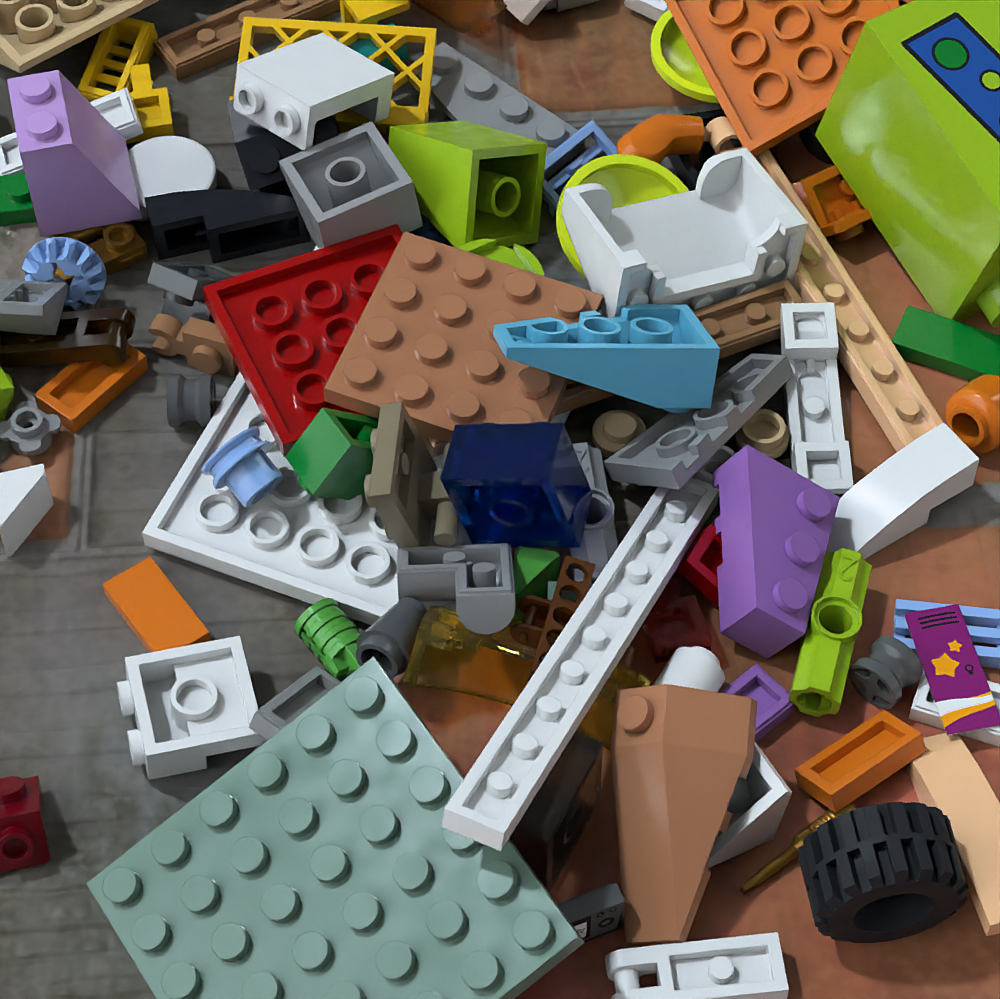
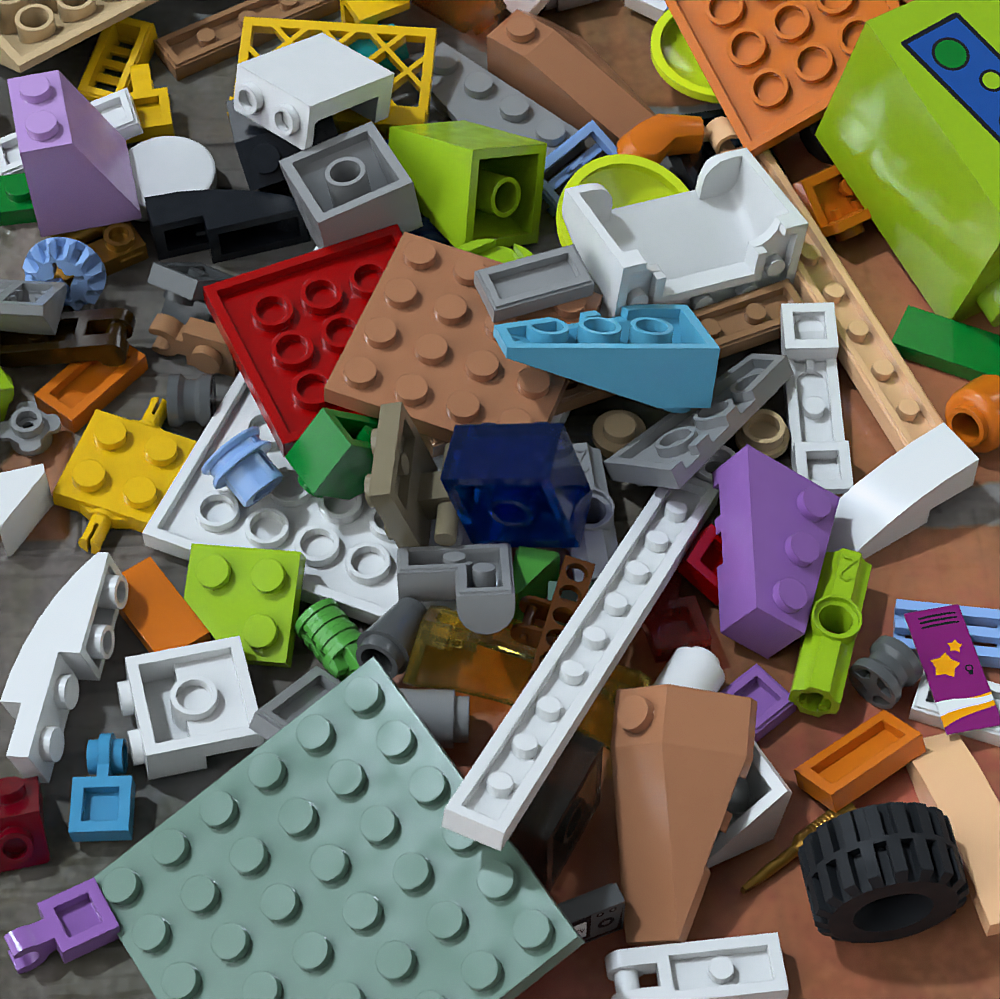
none -> white slope [0,552,128,783]
none -> medium lavender plate [4,878,120,974]
none -> yellow plate [52,397,197,554]
none -> dark azure plate [68,733,136,842]
none -> lime plate [184,543,306,668]
none -> light grey brick [399,688,470,749]
none -> light grey tile [474,244,594,323]
none -> nougat wedge [487,9,656,147]

